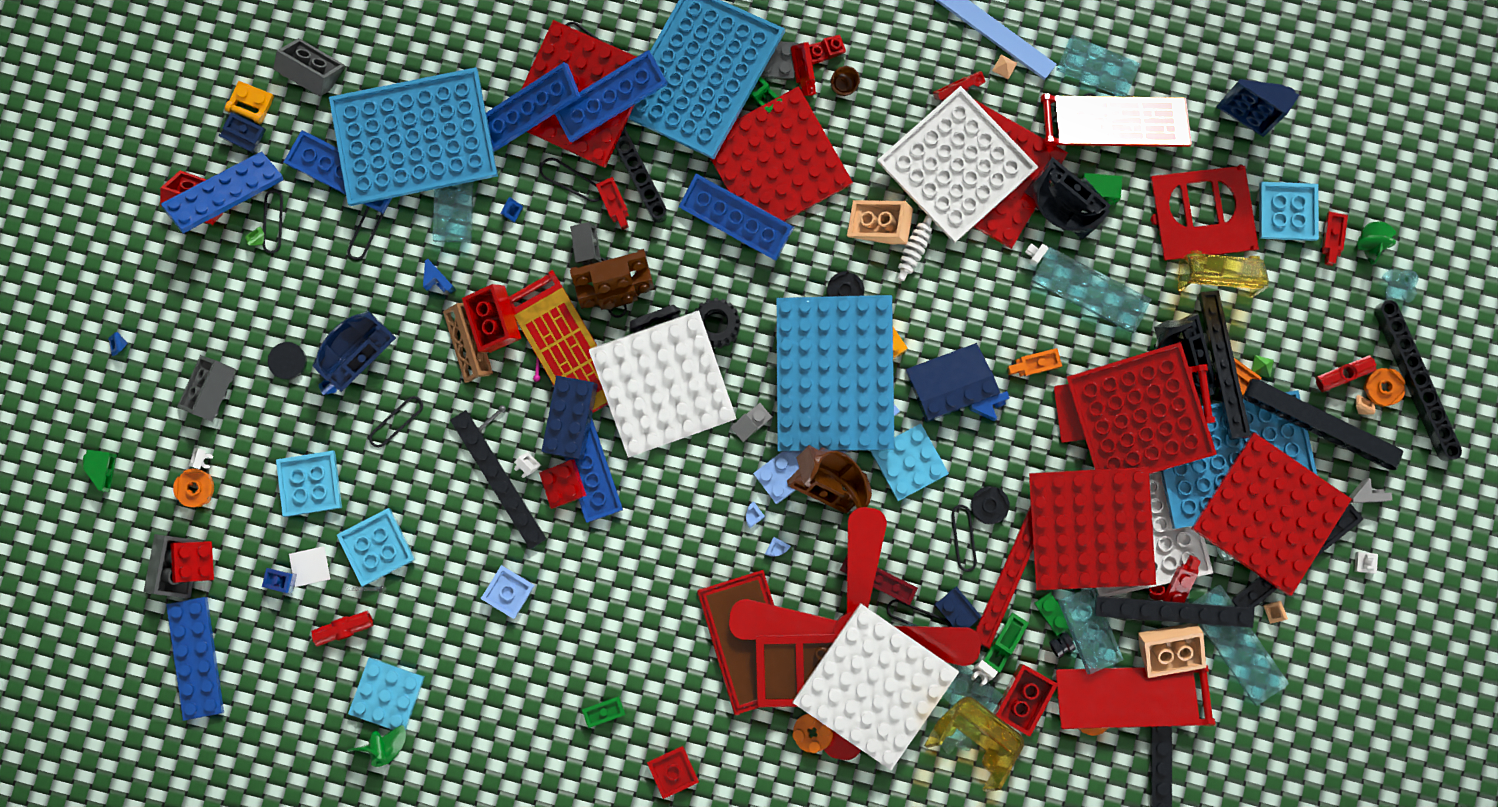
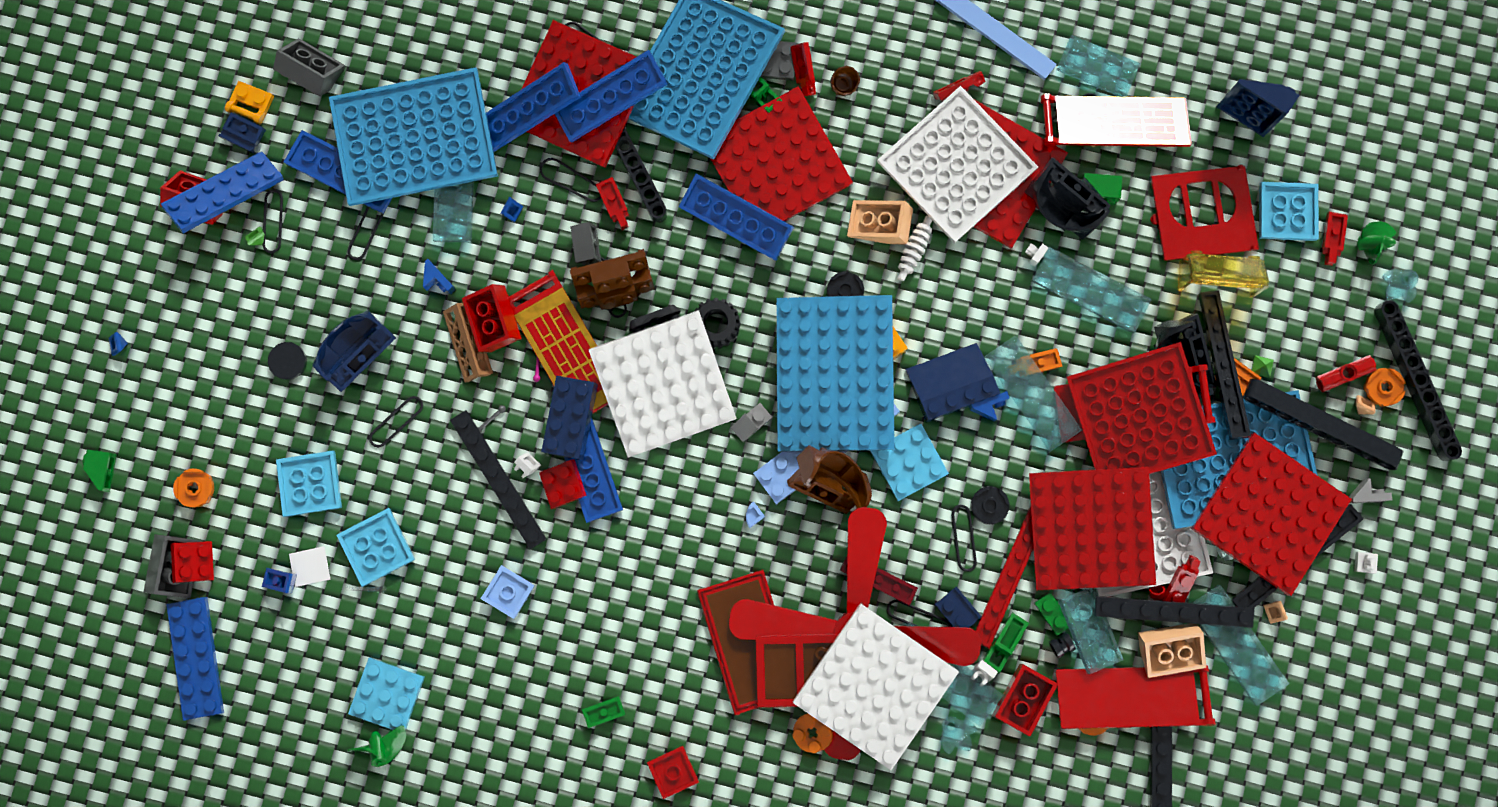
dark grey slope [177,355,236,422] -> none
white tile [189,448,213,469] -> none
red piece [311,611,373,647] -> none
blue slope [318,380,337,395] -> none
light blue tile [765,537,791,556] -> none
red slope [809,35,846,65] -> none
clear yellow windscreen [924,697,1024,792] -> none
light nougat slope [992,55,1017,79] -> none
none -> clear light blue plate [984,335,1082,452]

